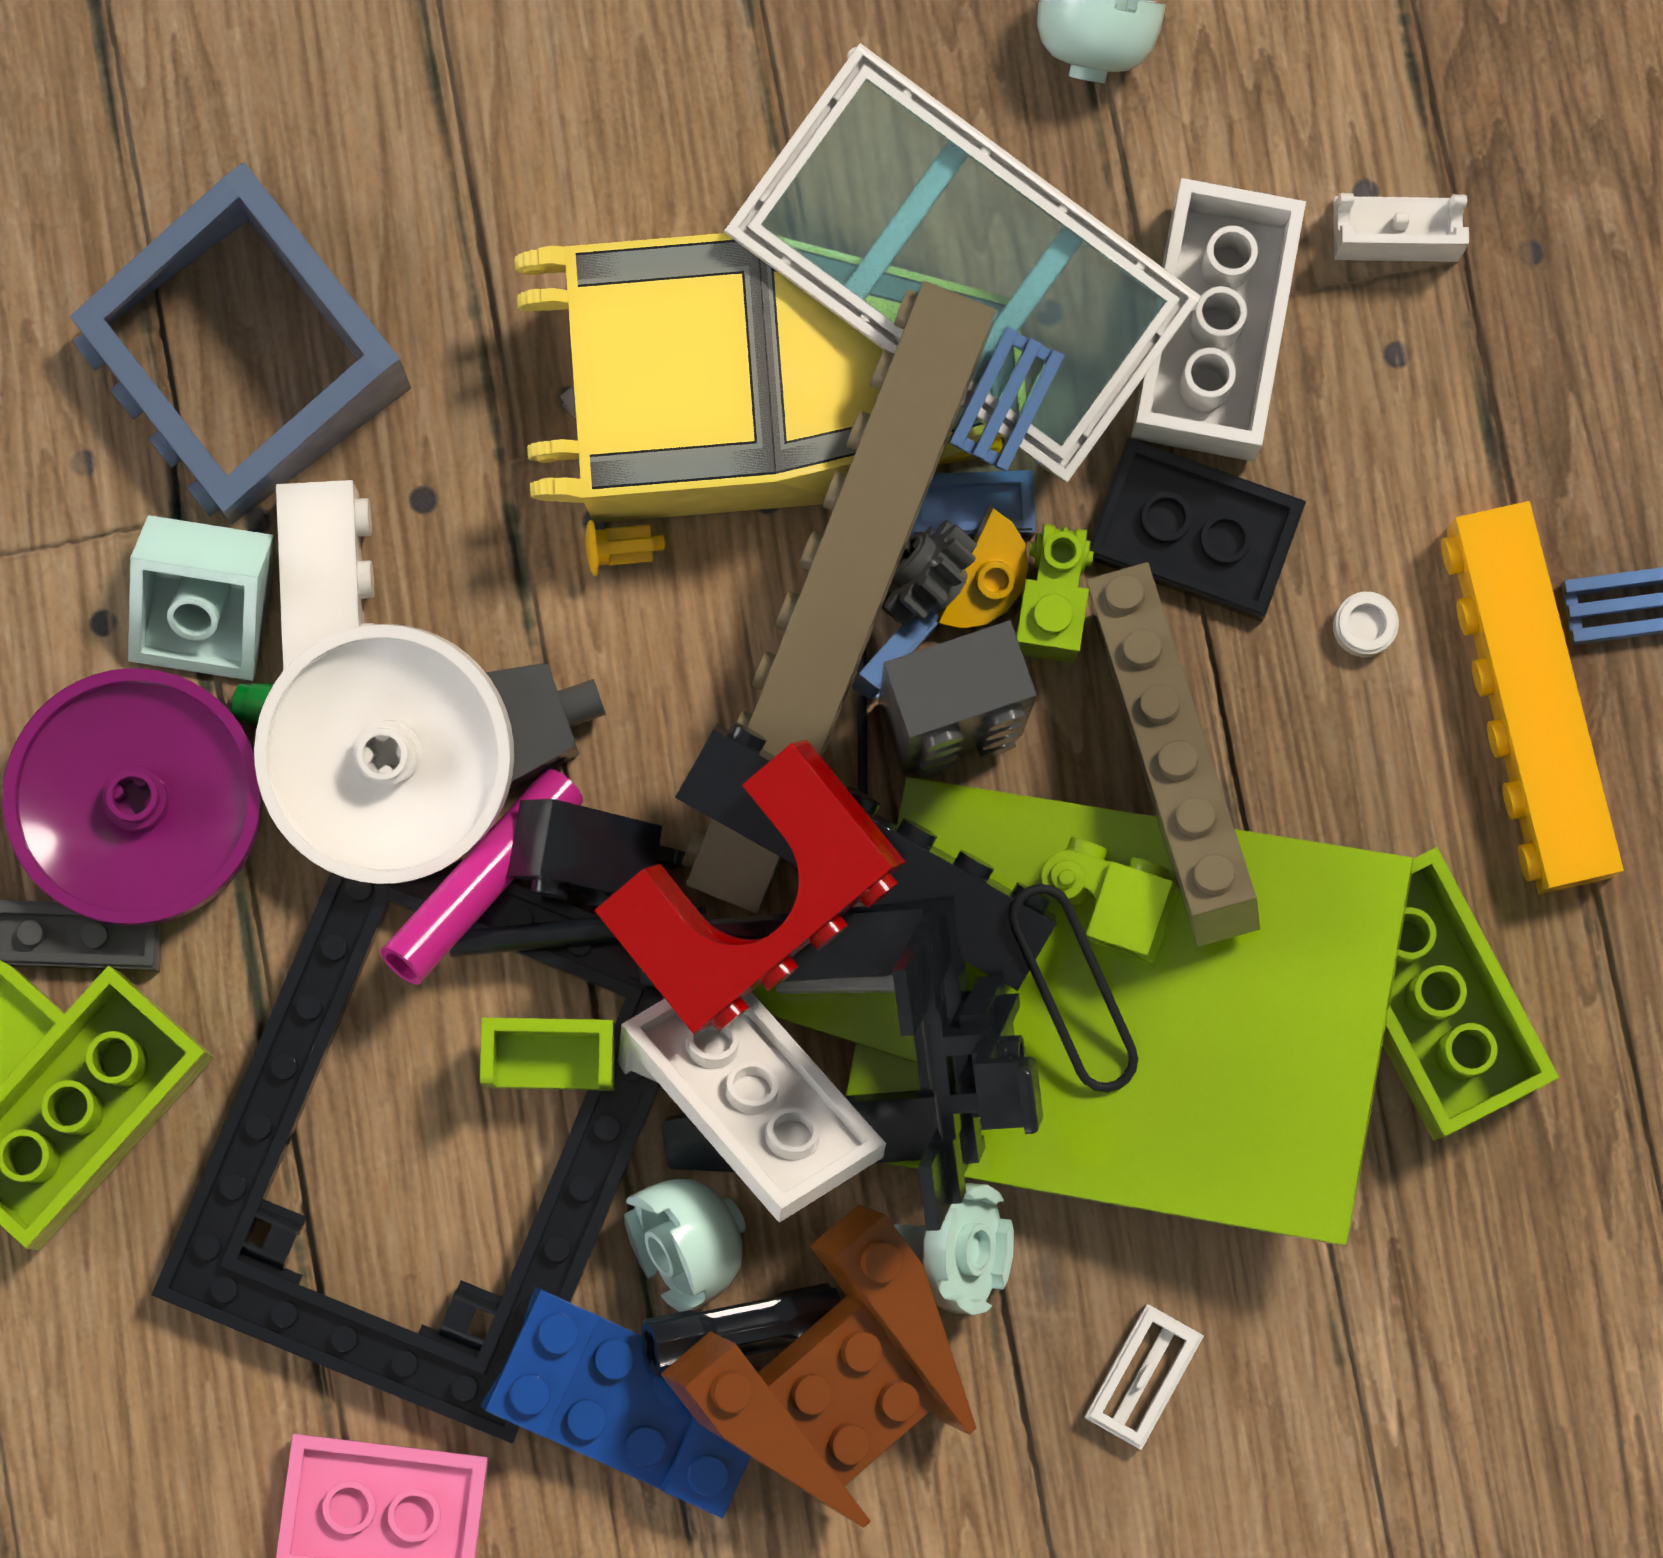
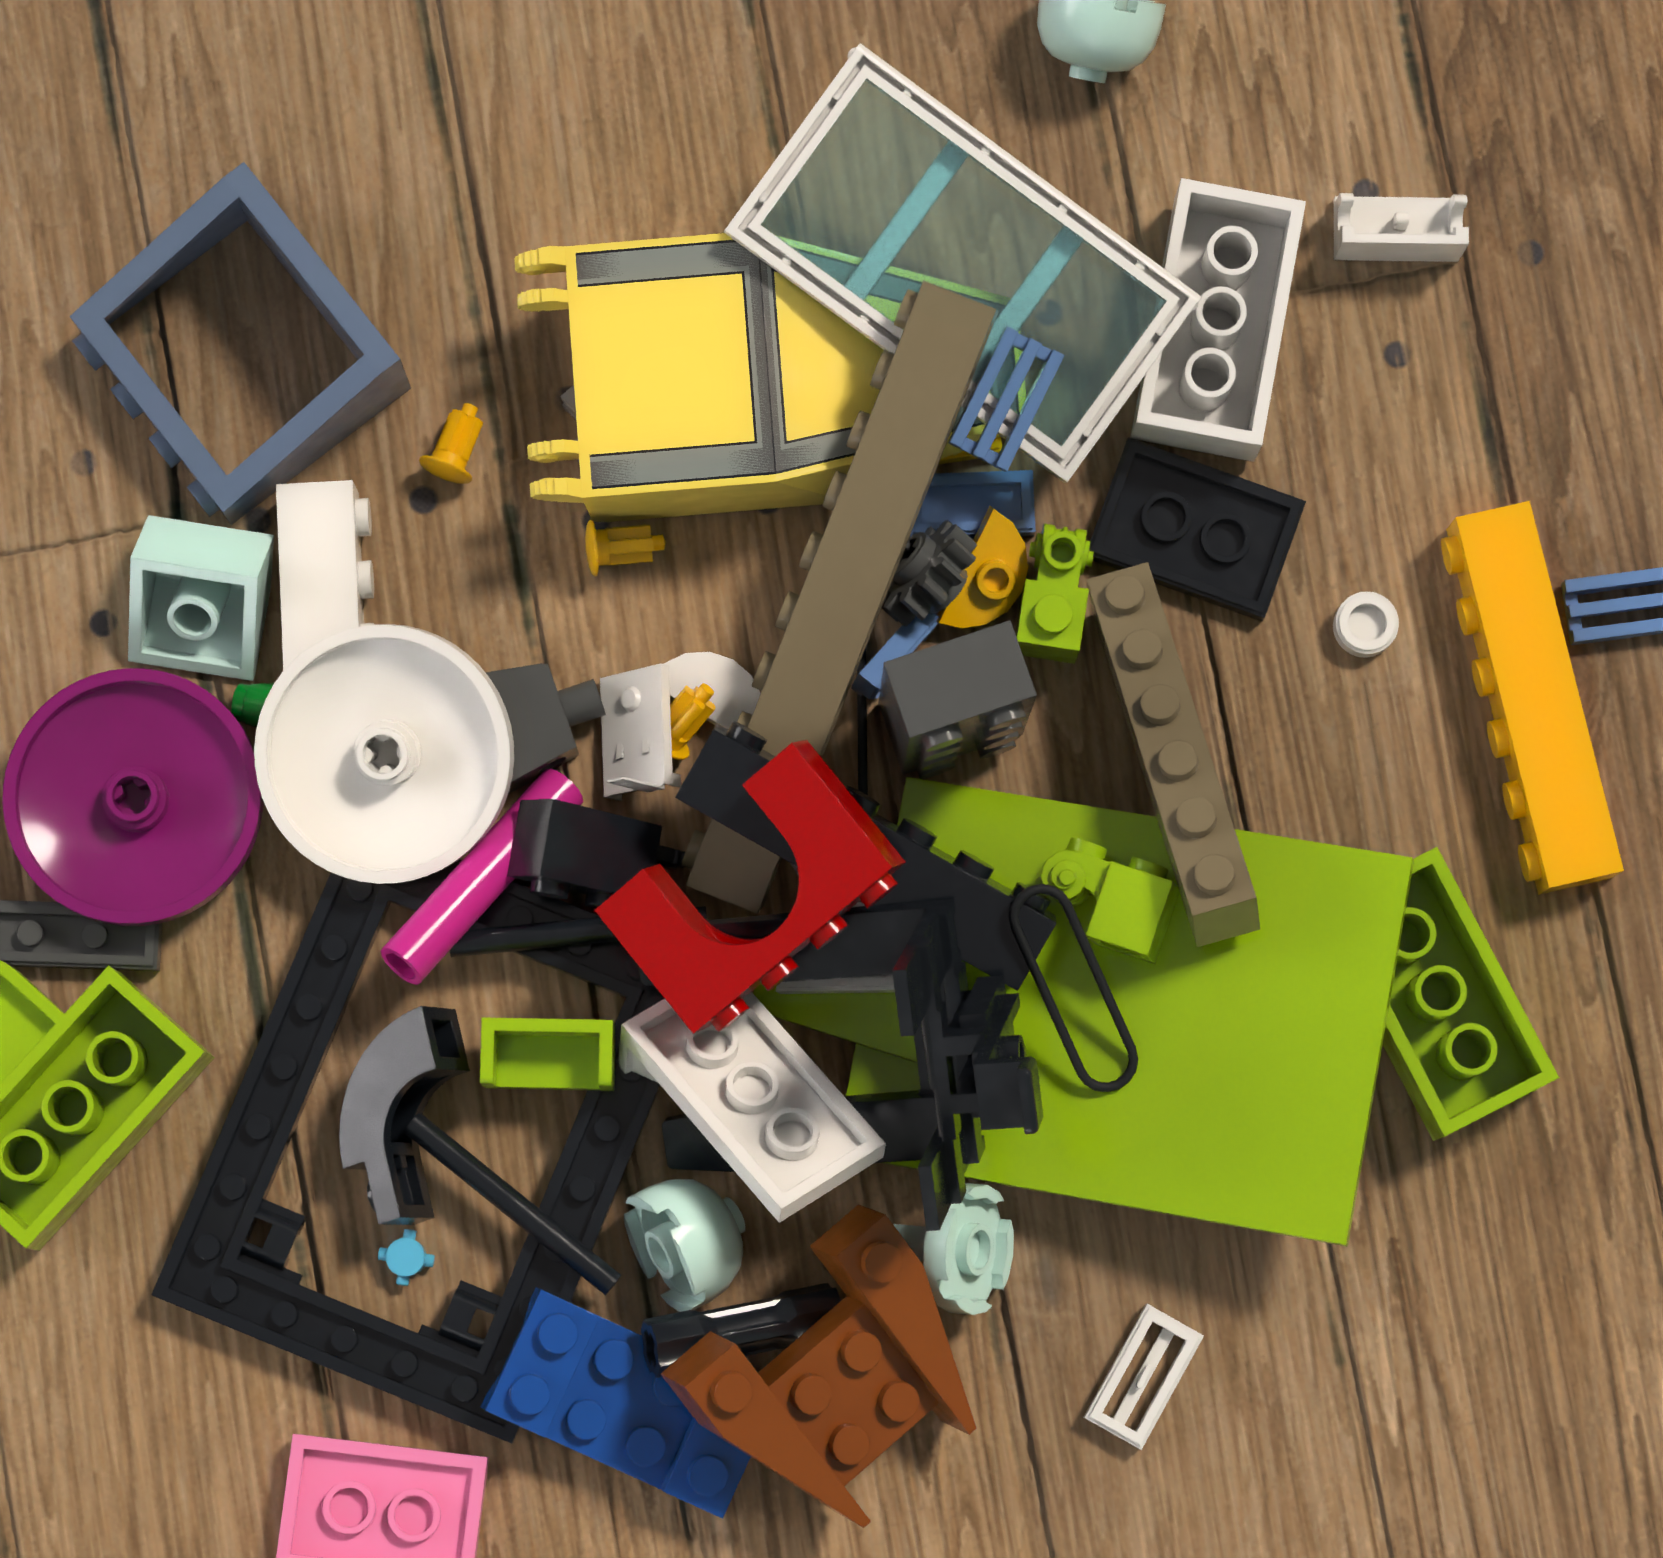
none -> arch [339,1006,470,1225]
none -> medium azure piece [378,1229,435,1286]
none -> black piece [403,1112,622,1296]
none -> yellow piece [419,403,483,484]
none -> white piece [600,663,681,801]
none -> white tile [664,652,761,729]
none -> yellow piece [670,683,716,760]

